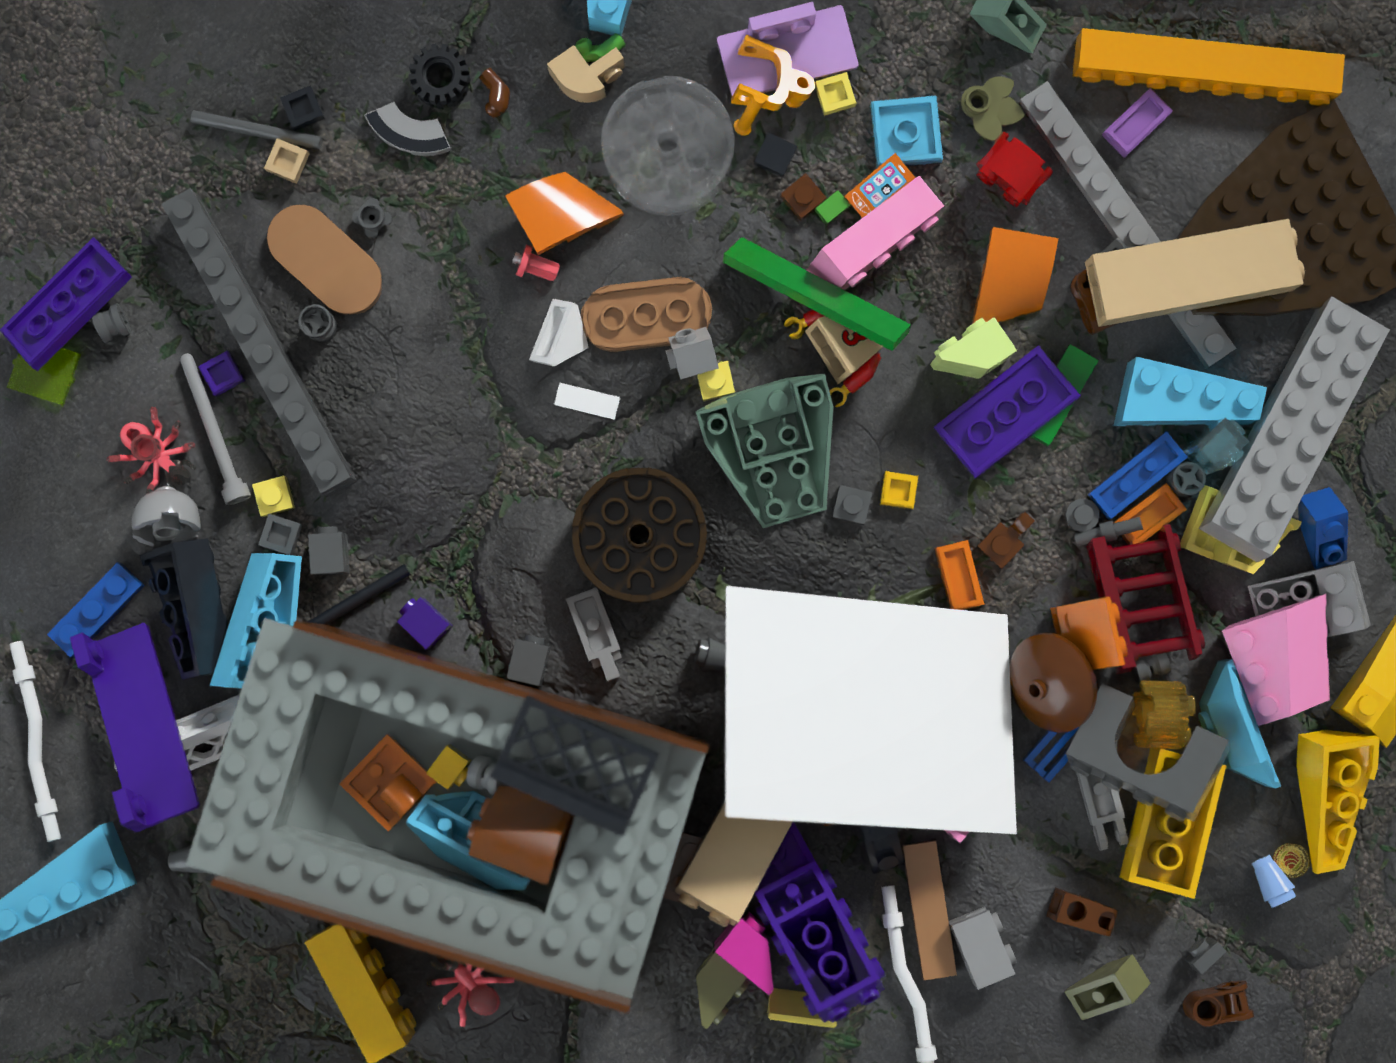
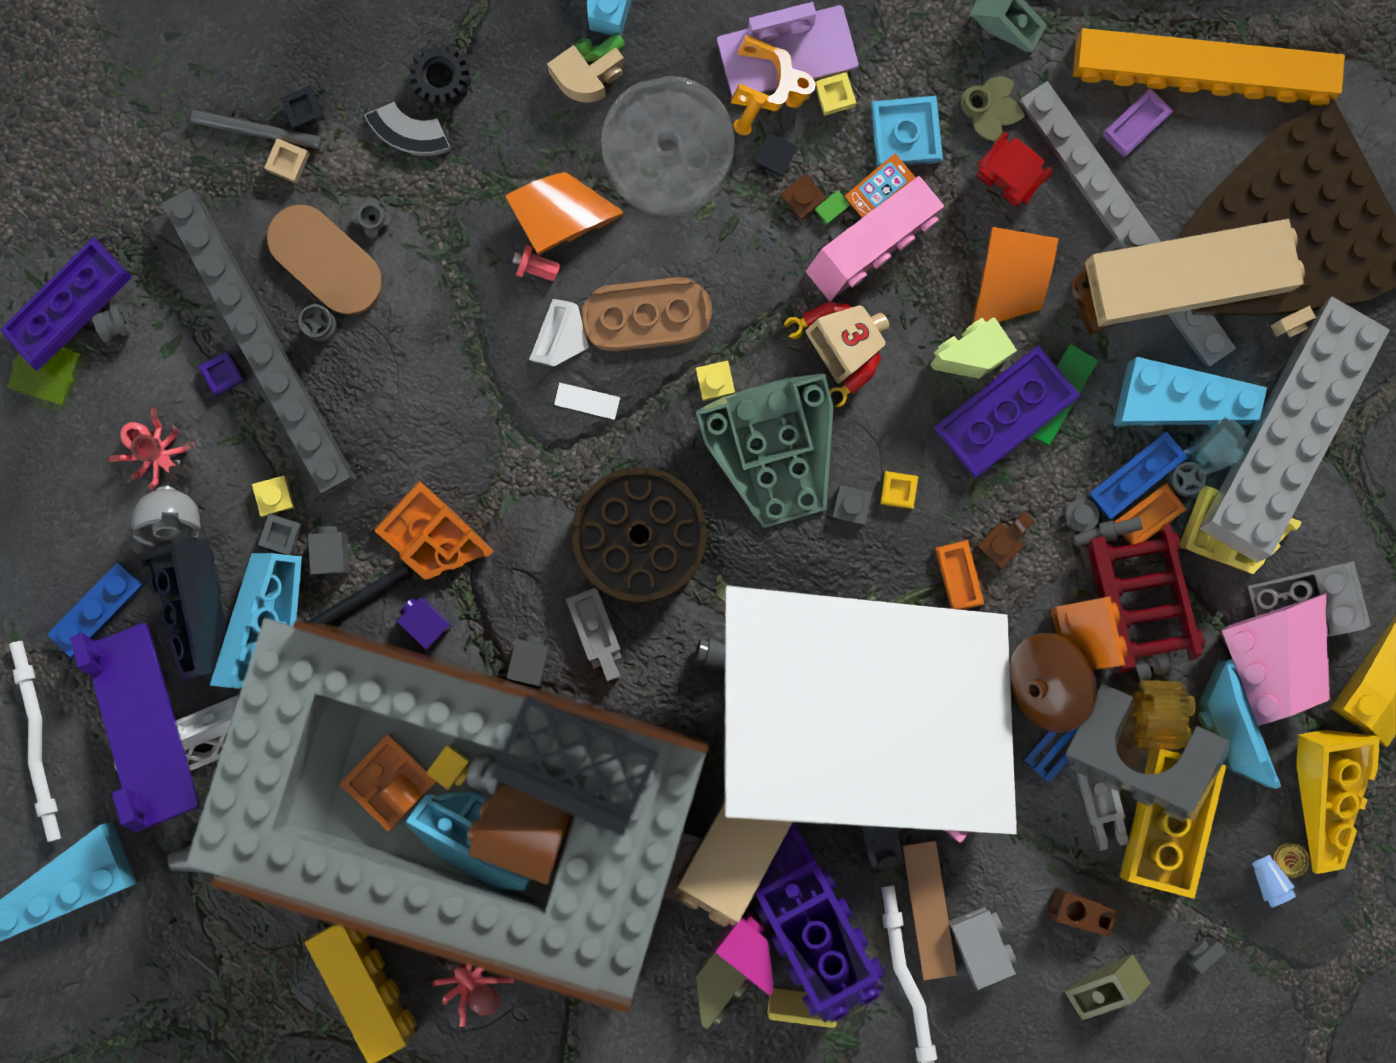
light grey piece [180,354,251,505] -> none
reddish brown arm [479,68,510,118] -> none
light grey brick [665,327,719,379] -> none
green tile [723,237,911,351] -> none
reddish brown piece [1183,980,1254,1027] -> none
blue slope [1298,487,1348,569] -> none
none -> orange slope [374,480,494,580]
none -> tan plate [1271,306,1316,338]

